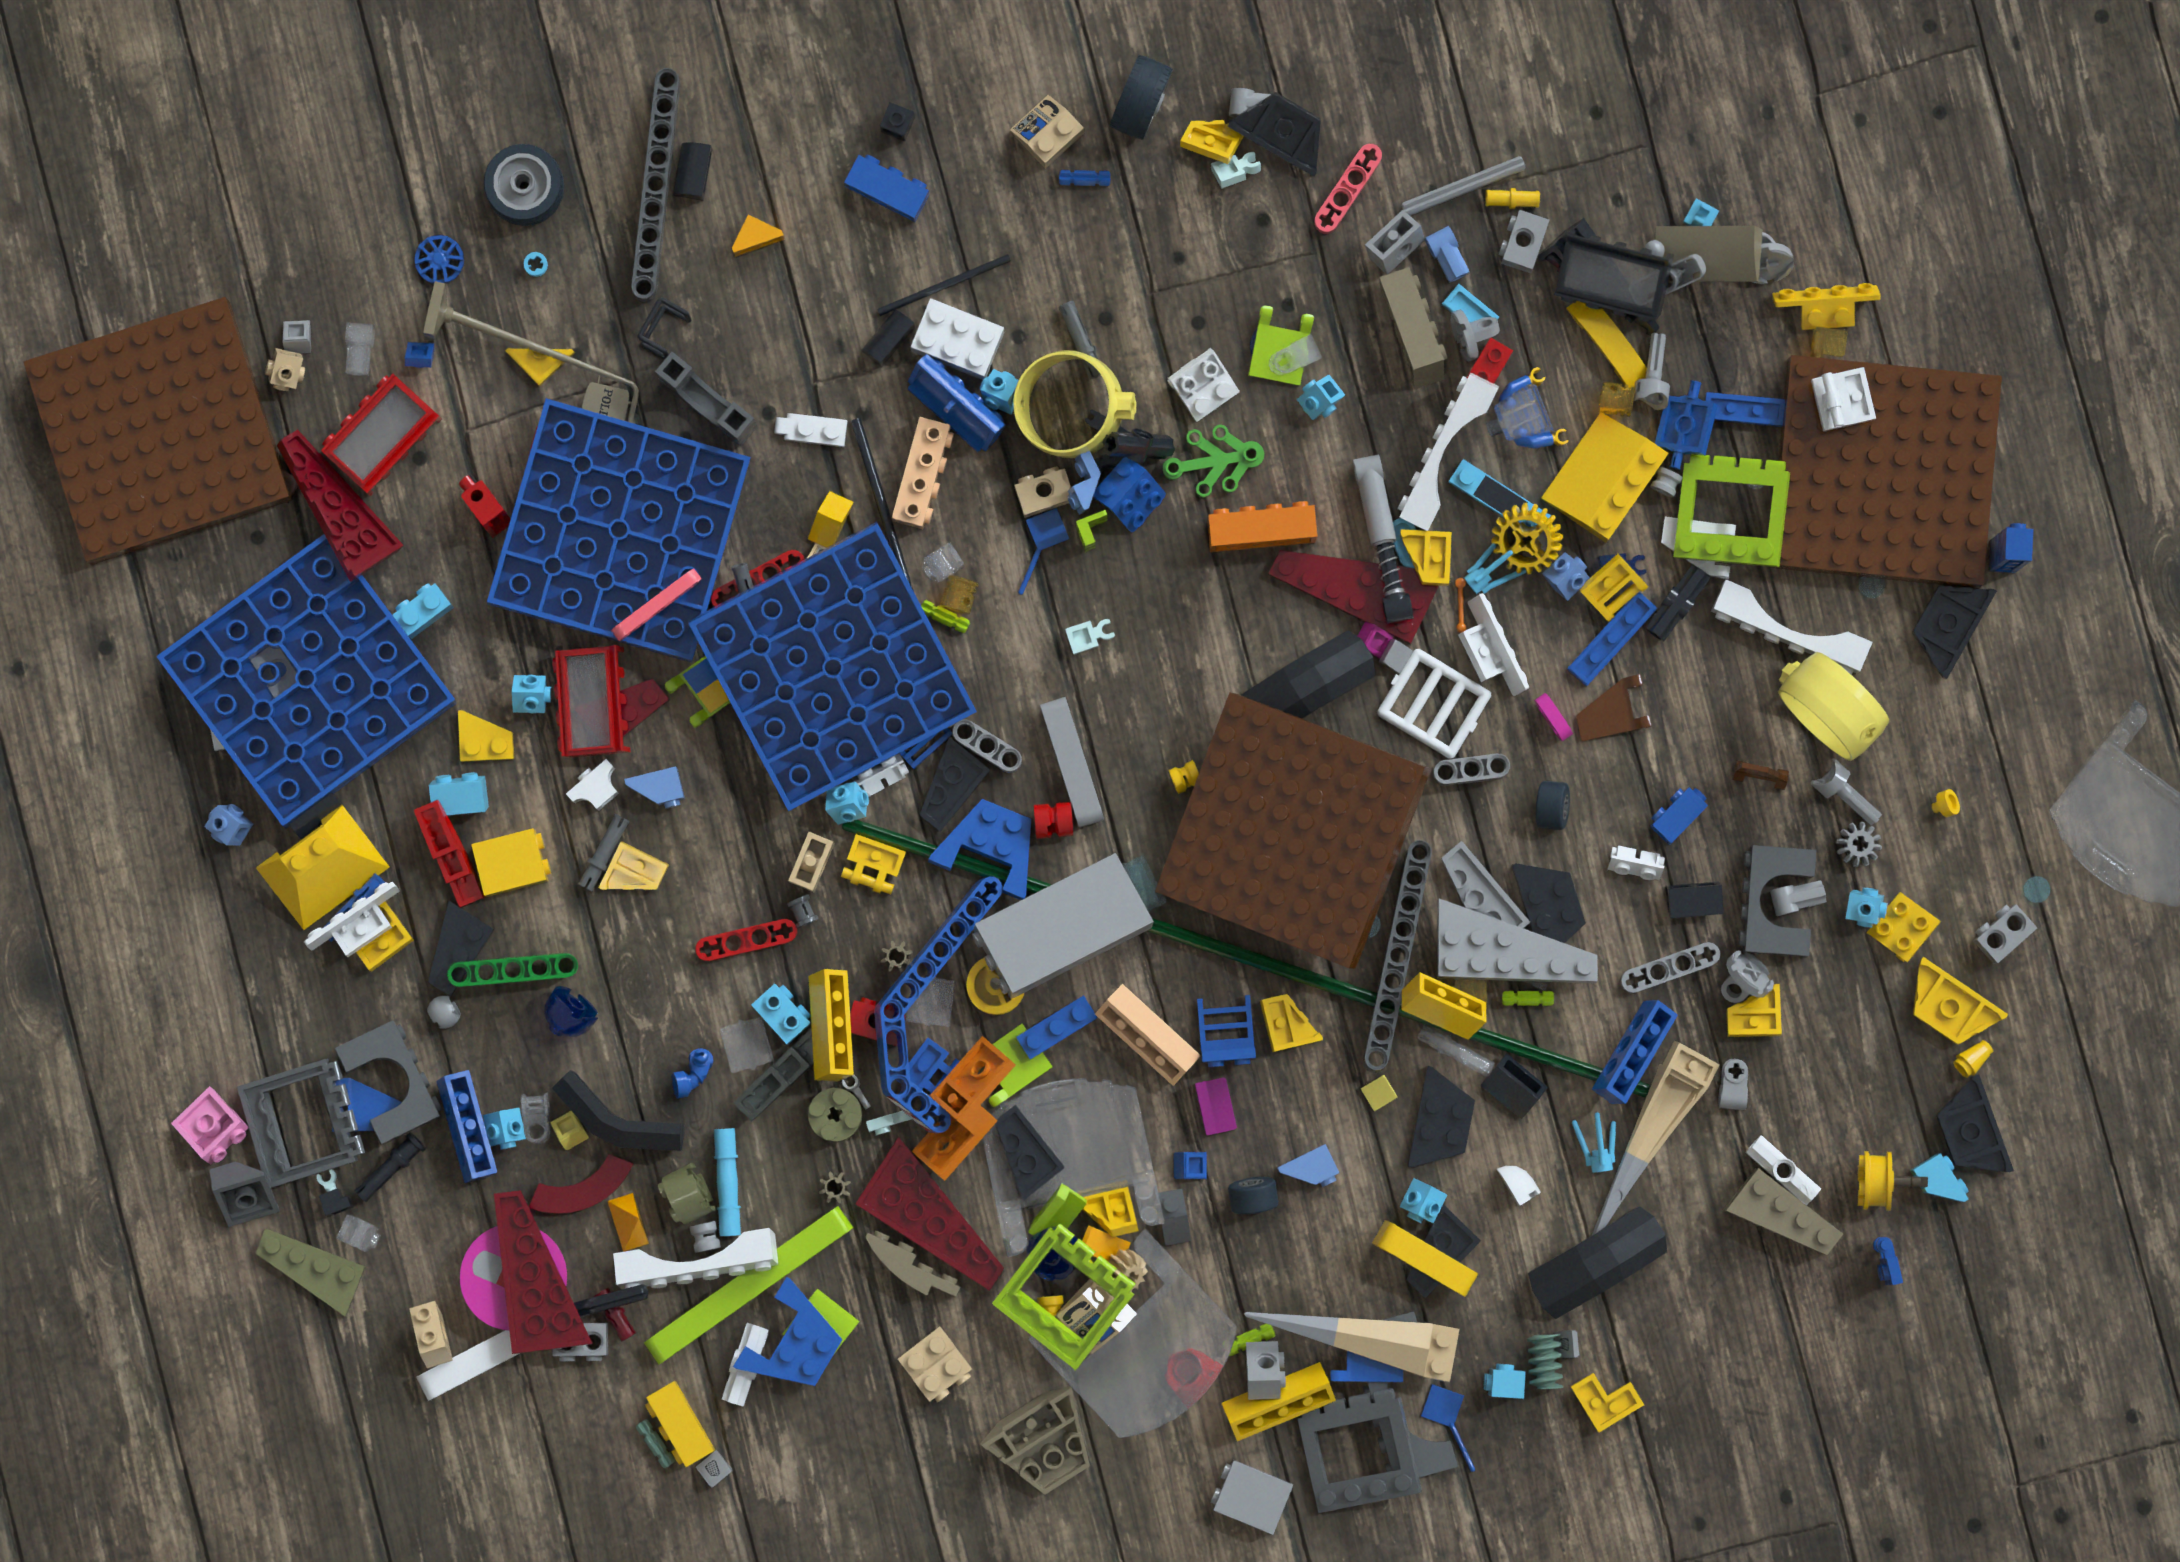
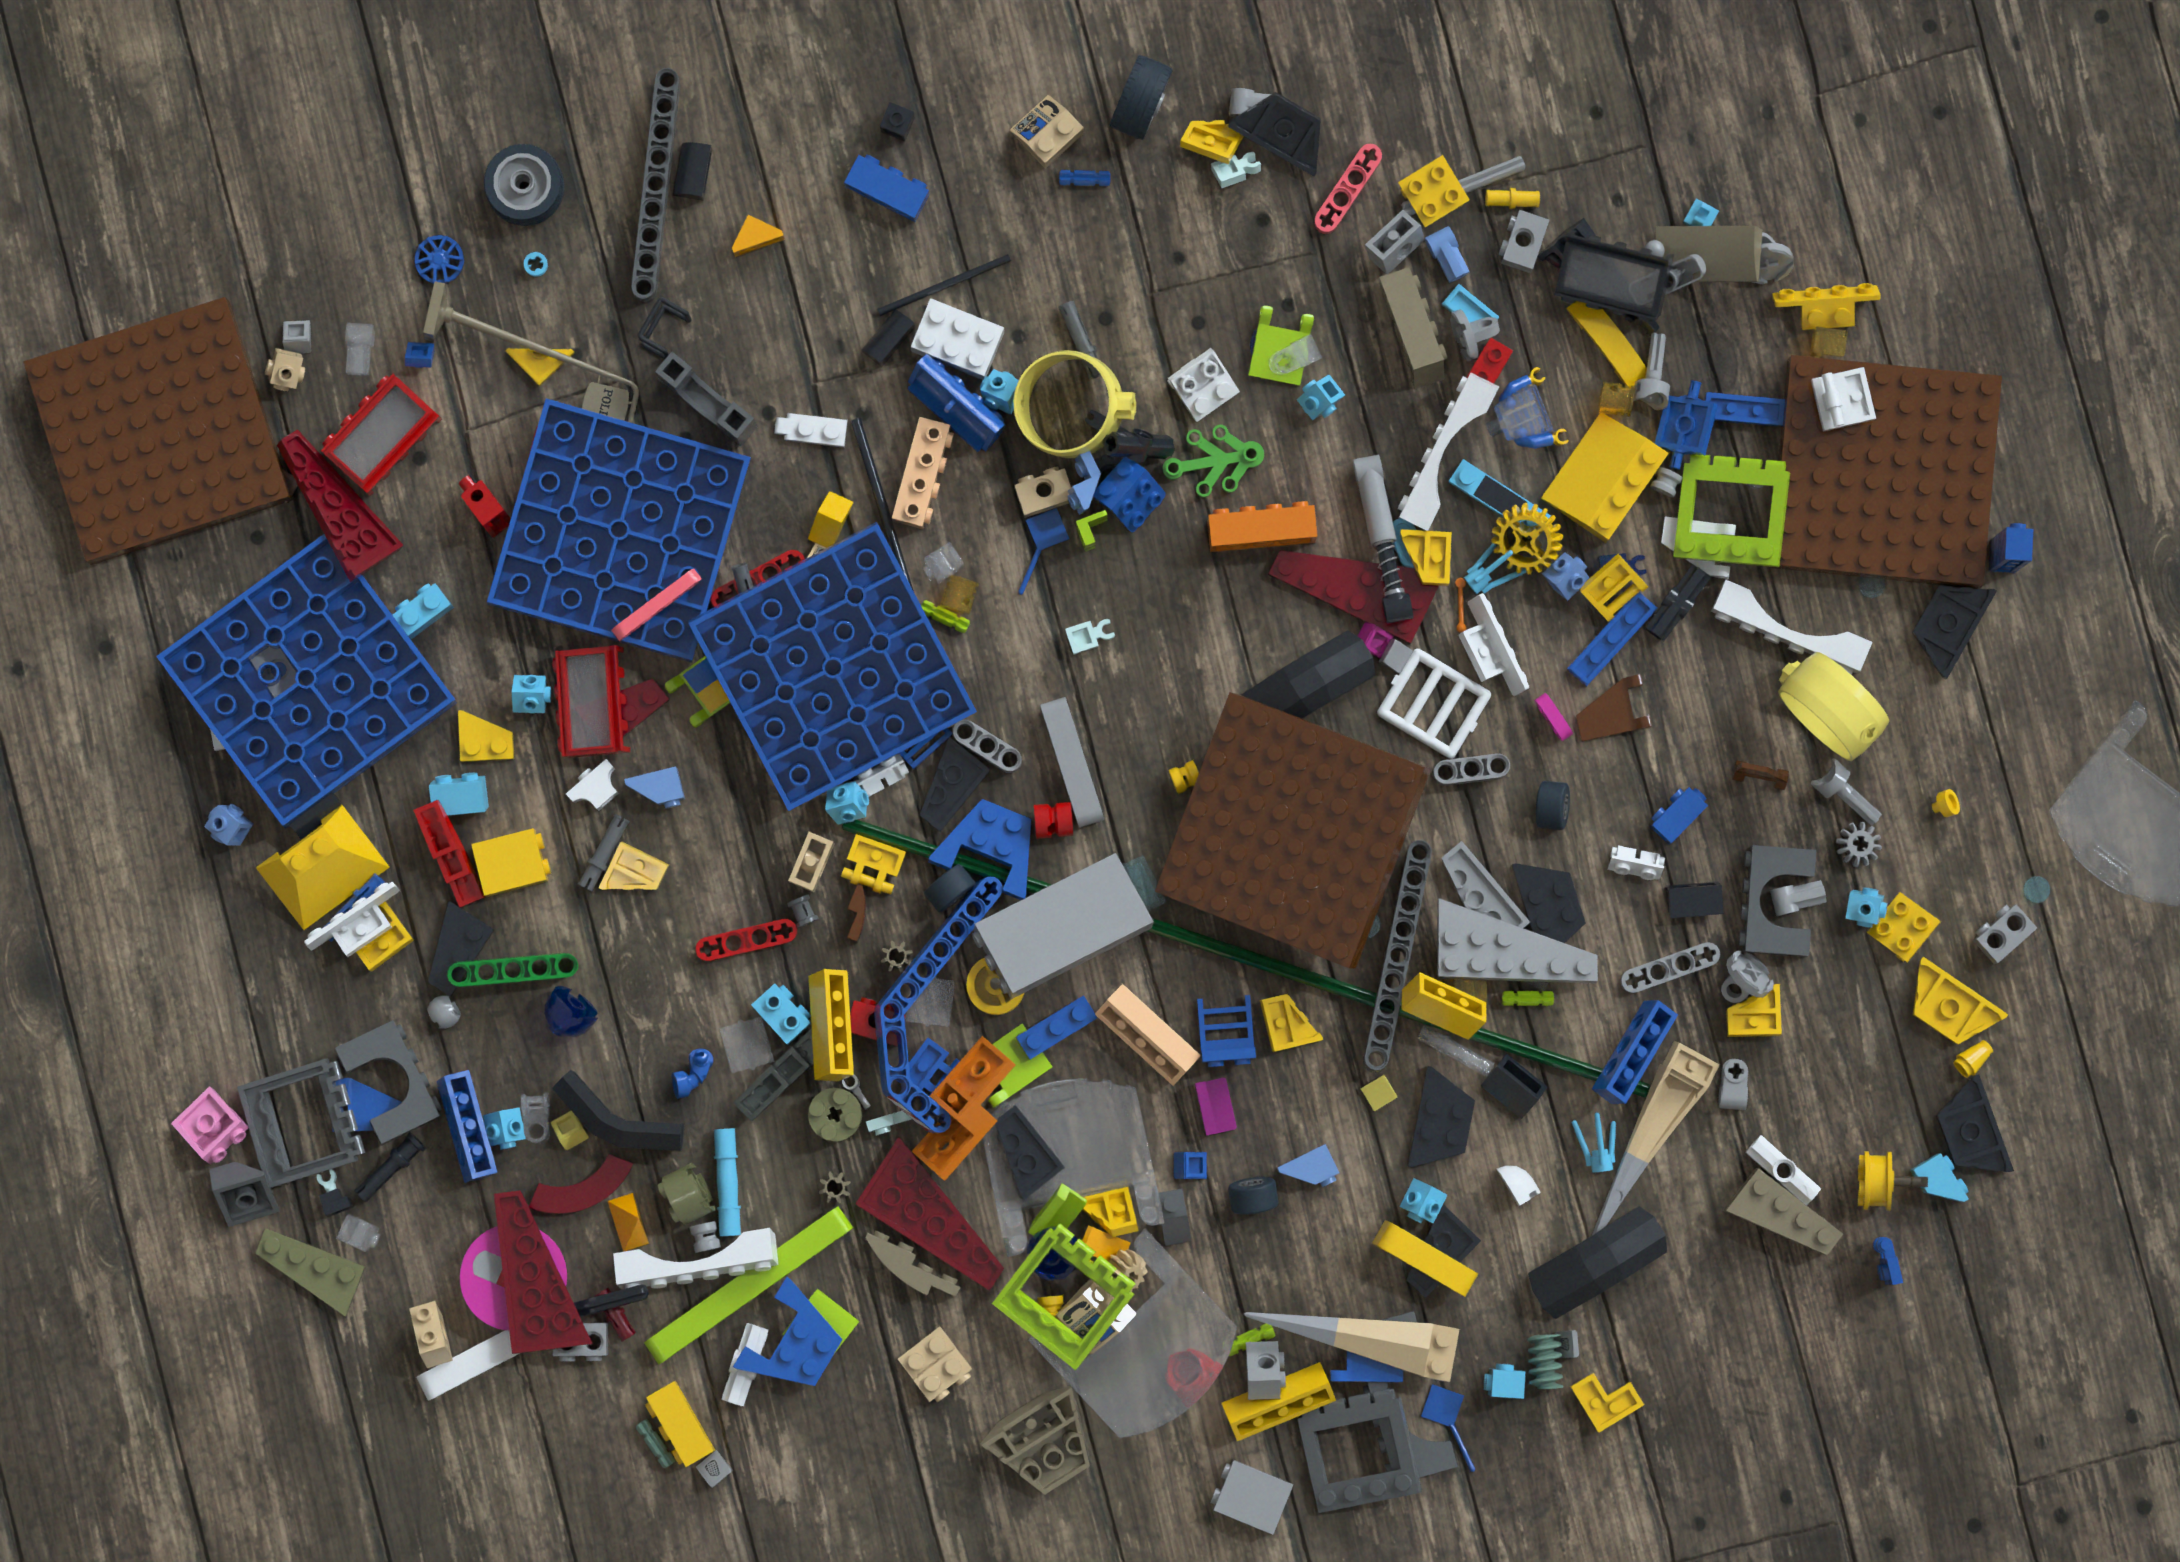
none -> reddish brown slope [847,884,866,942]
none -> black wheel [924,864,975,912]
none -> yellow hinge [1398,155,1470,227]

